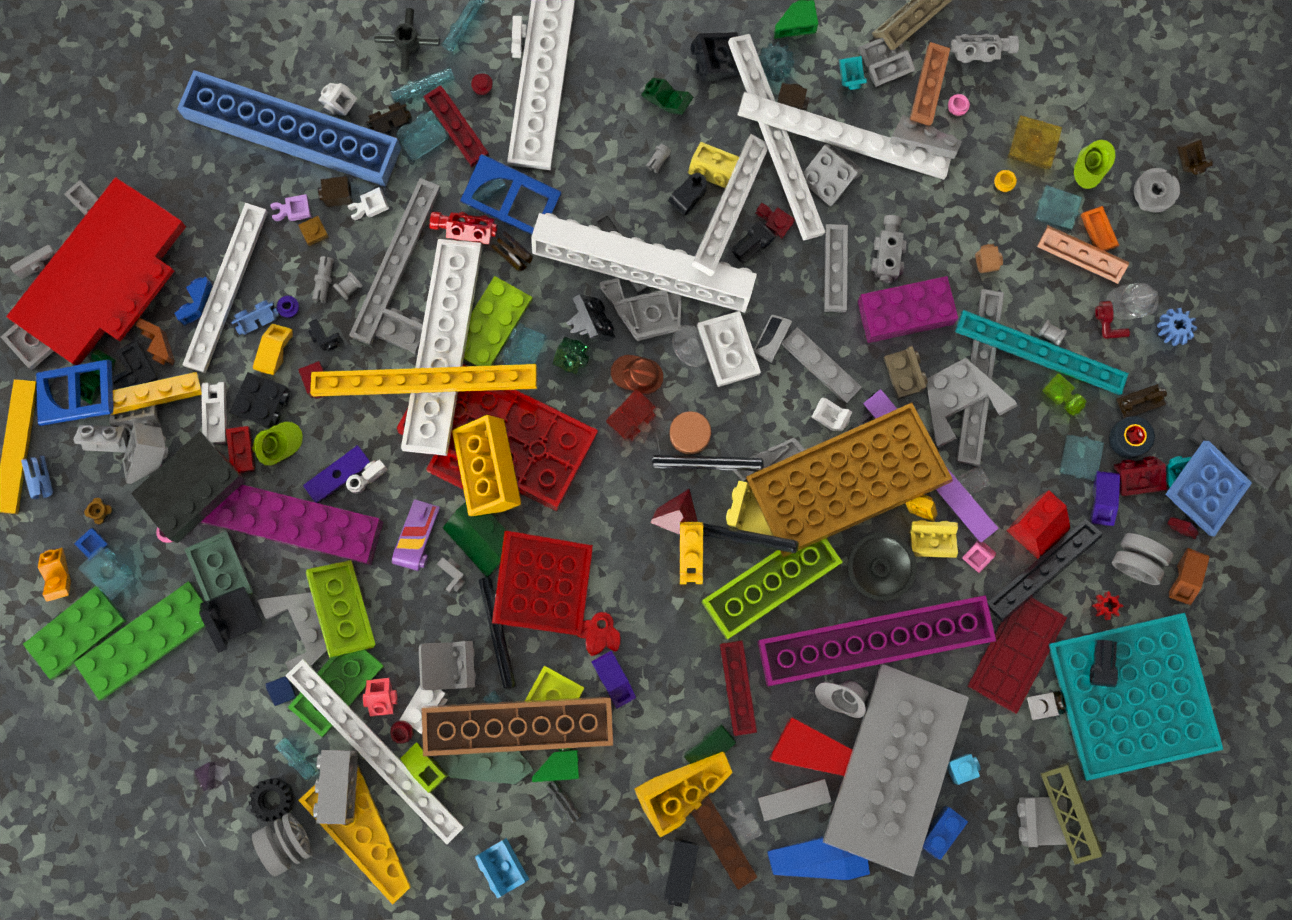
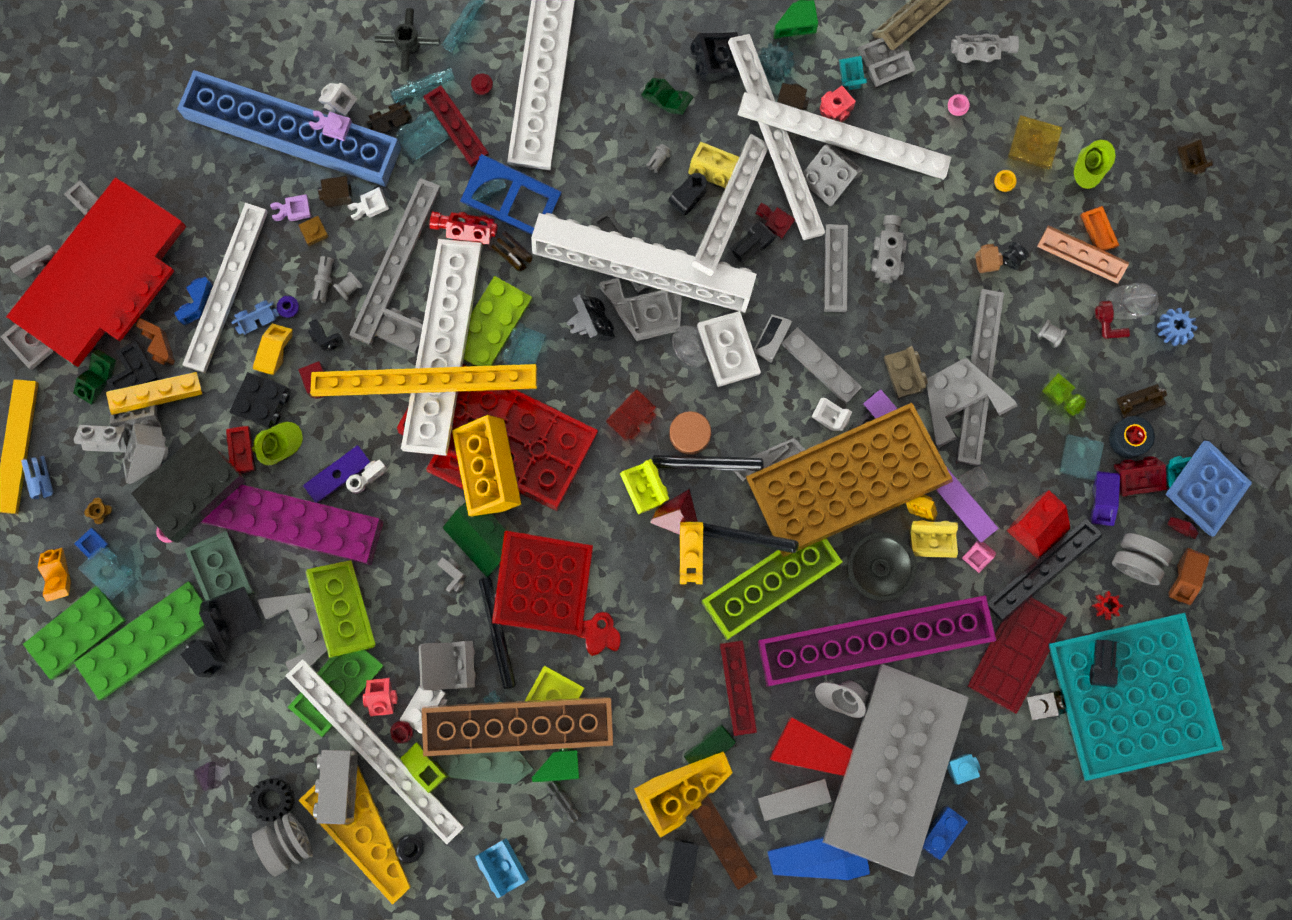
blue window [36,360,113,426] -> none
white plate [201,382,227,444] -> none
dark blue slope [265,676,297,706] -> none
clear light blue pin [275,737,317,781] -> none
medium lavender door [392,499,440,571] -> none
white plate [511,16,527,58] -> none
clear green brick [552,336,590,375] -> none
dark purple slope [591,651,636,709] -> none
copper piece [611,355,663,394] -> none
light yellow bracket [726,481,773,536] -> none
magenta brick [857,276,958,343] -> none
light grey wing [889,115,962,159] -> none
nougat plate [910,42,950,126] -> none
teal tile [955,310,1129,395] -> none
light grey bracket [1017,797,1069,847] -> none
clear light blue piece [1034,185,1082,231] -> none
olive fence [1041,763,1103,865] -> none
light grey plate [1134,168,1180,213] -> none
none -> black brick [180,639,228,678]
none -> lavender plate [309,111,352,141]
none -> black piece [395,834,424,864]
none -> neon yellow bracket [620,459,669,514]
none -> coral brick [820,86,856,122]
none -> black wheel [1002,242,1029,270]

